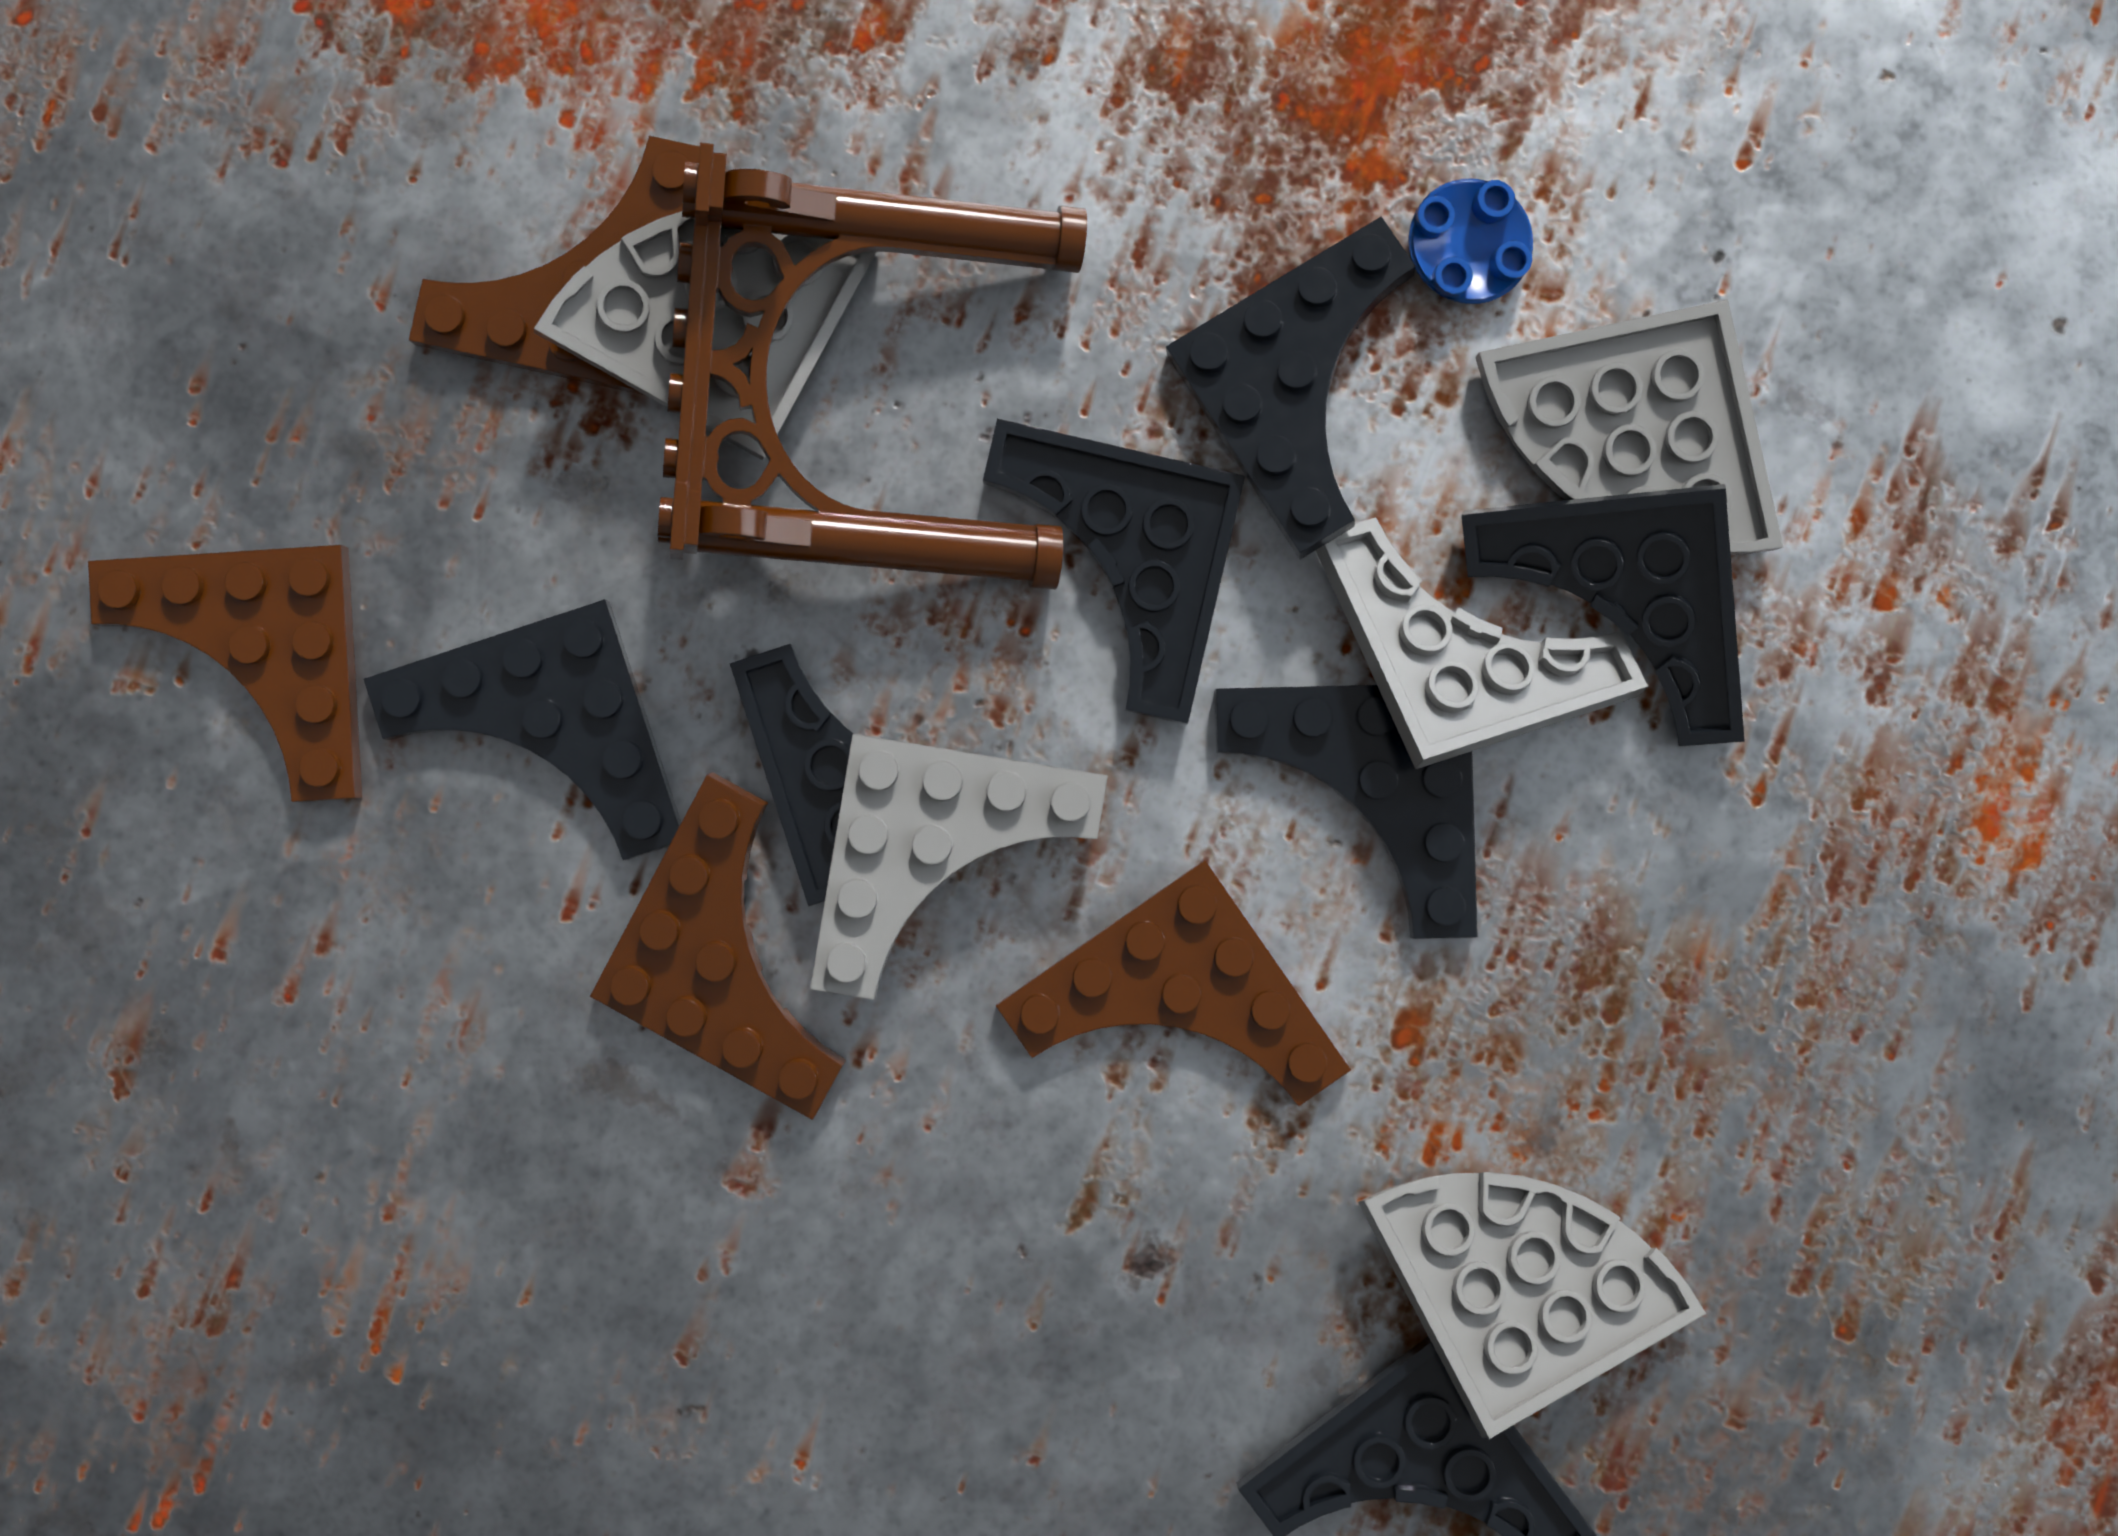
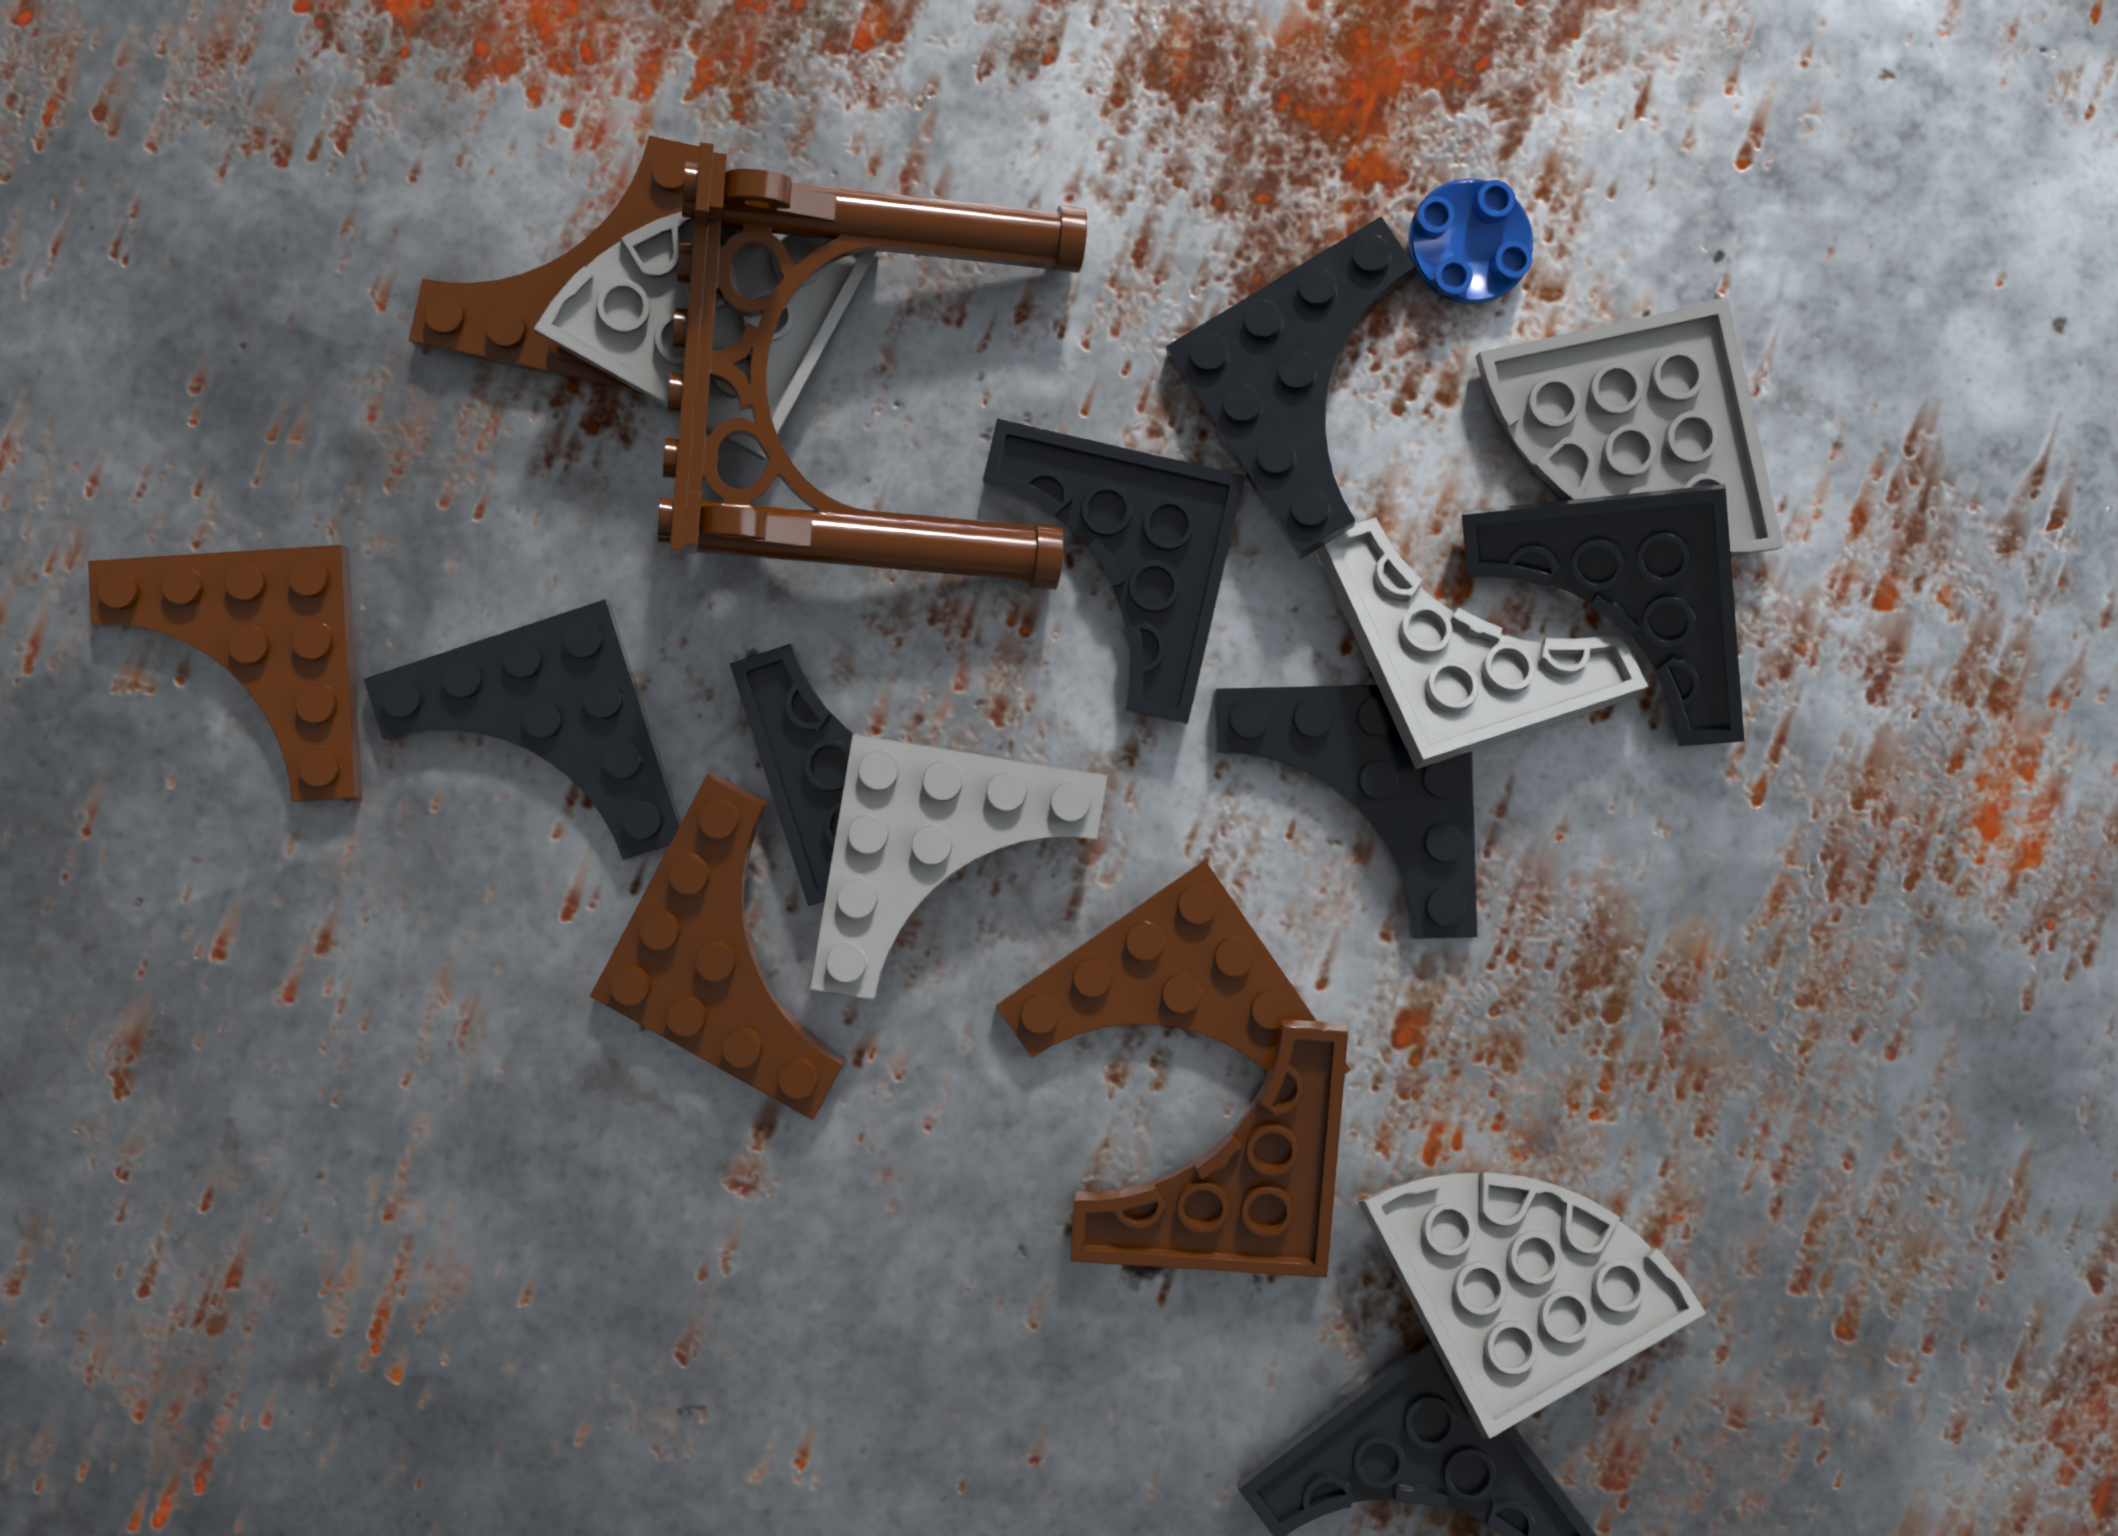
none -> reddish brown plate [1070,1019,1348,1278]

